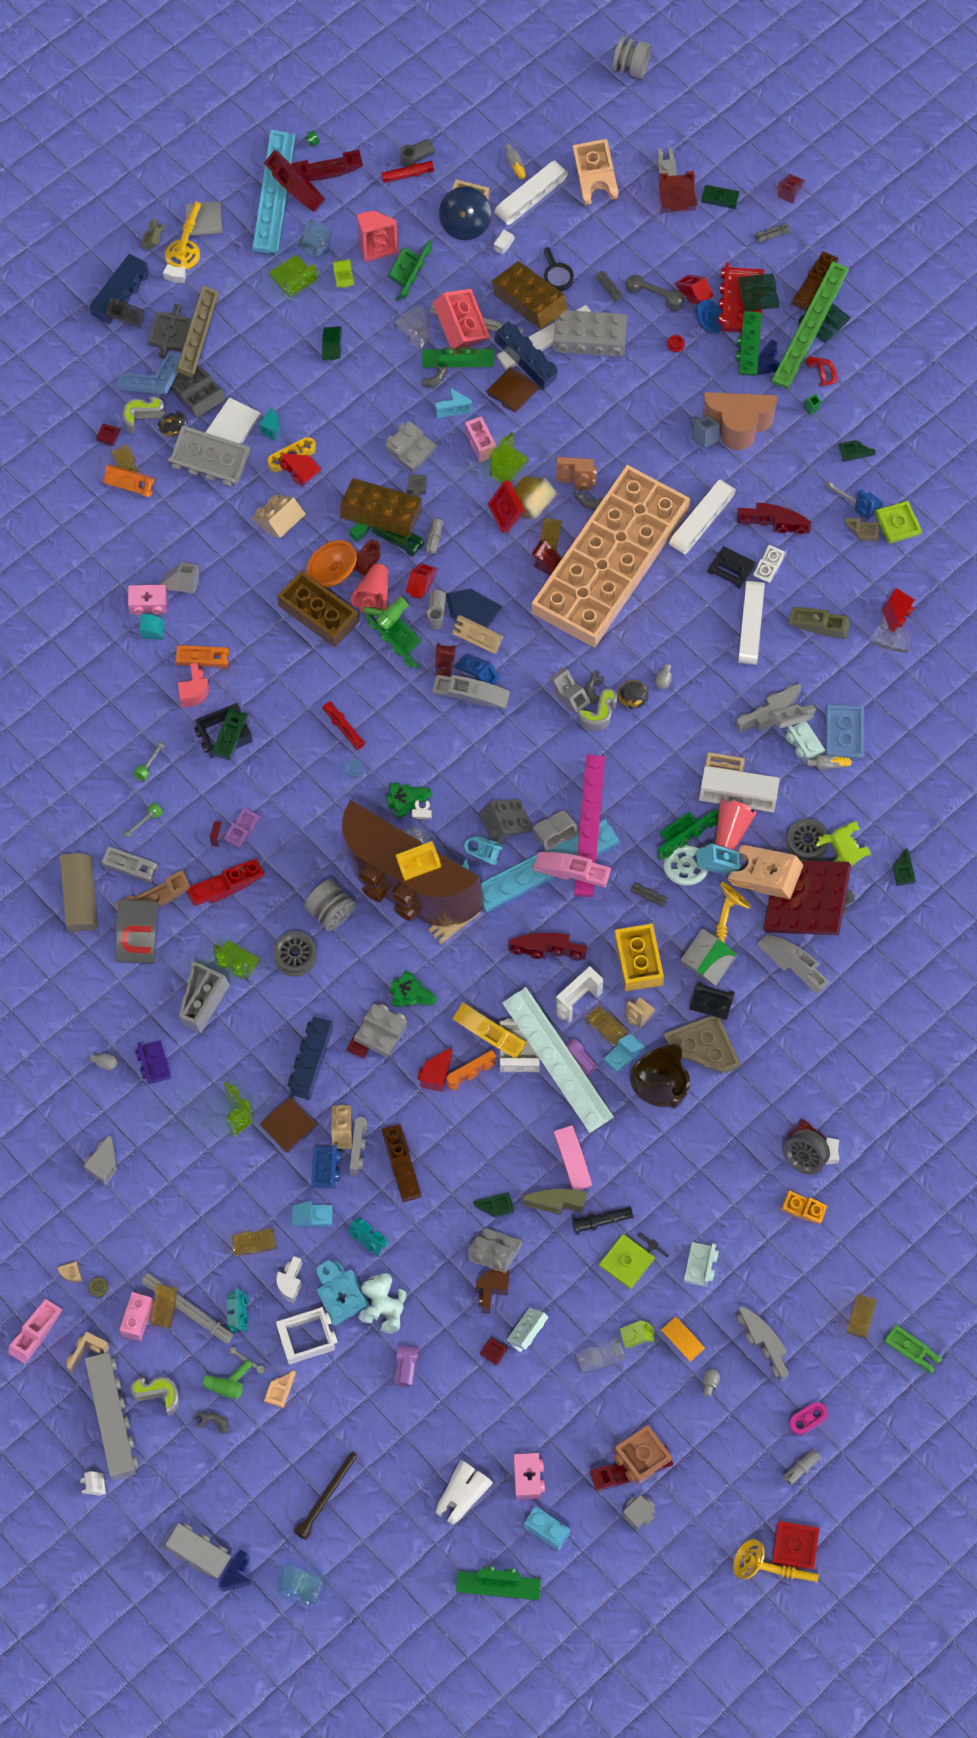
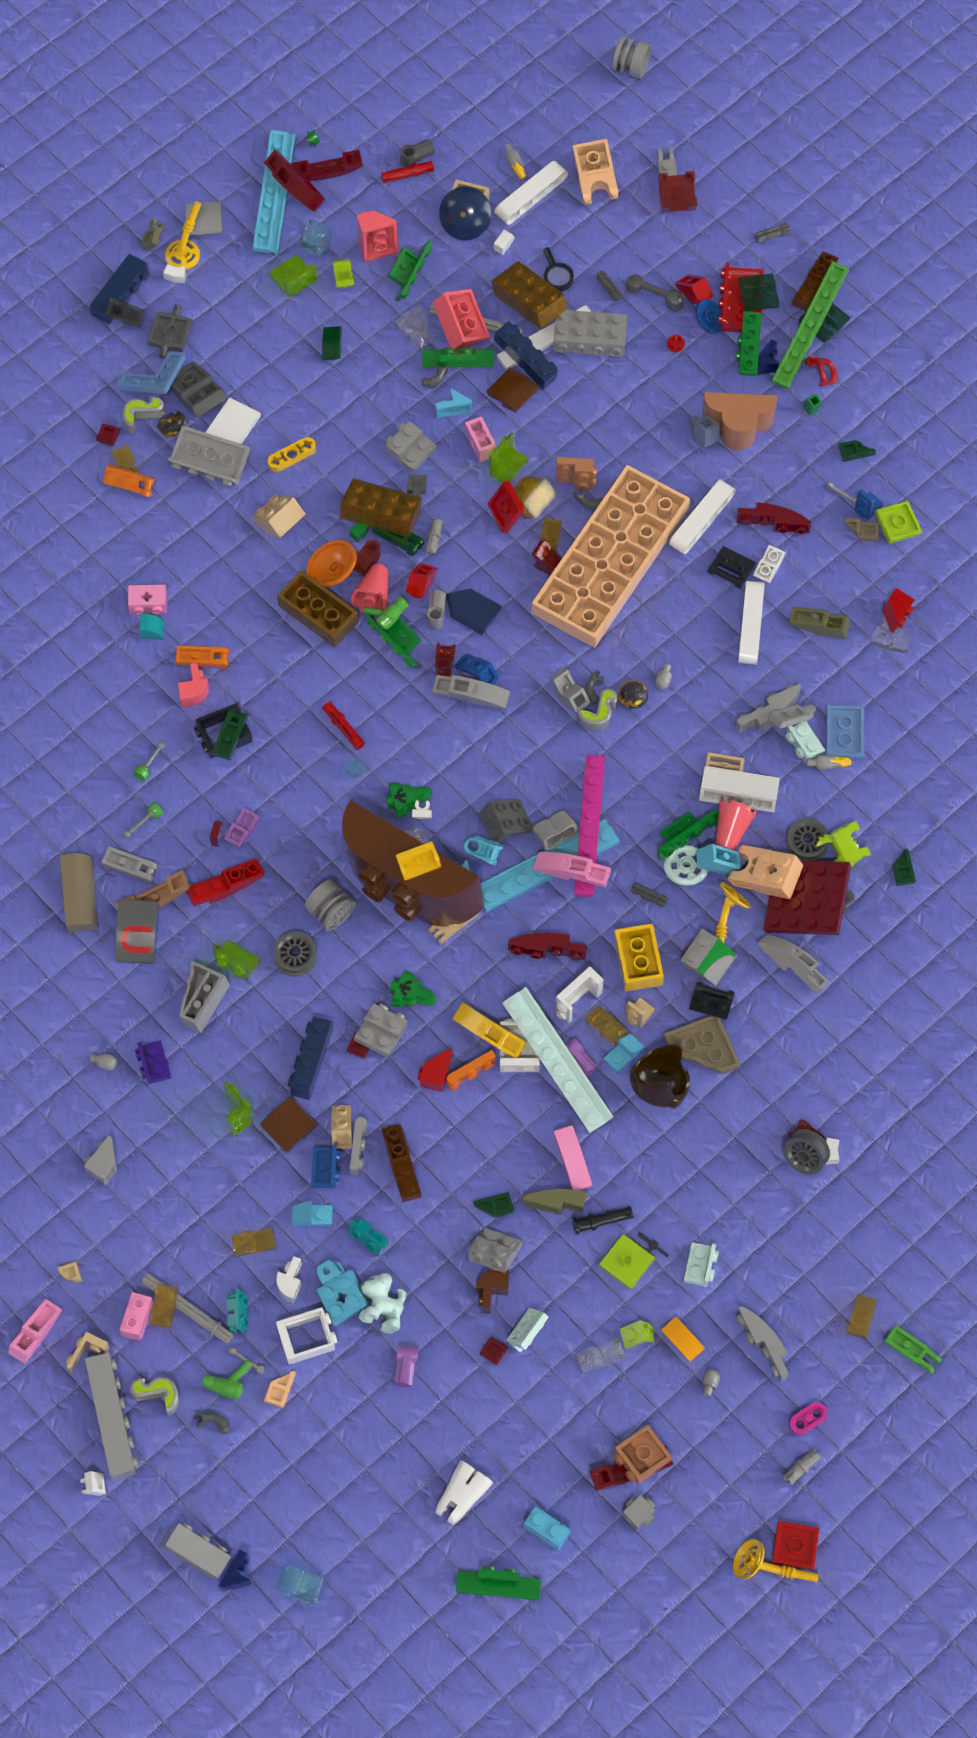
olive plate [88,1277,109,1298] -> none
light grey slope [159,562,199,593] -> none
dark tan plate [176,285,219,378] -> none
teal brick [259,408,280,441] -> none
red slope [278,453,321,487] -> none
dark brown piece [293,1452,357,1540] -> none
tan hinge [452,615,503,654] -> none
bright pink brick [514,1453,545,1500] -> none
dark green plate [701,185,740,209] -> none
slope [778,174,805,203] -> none
light orange slope [780,1190,827,1224] -> none

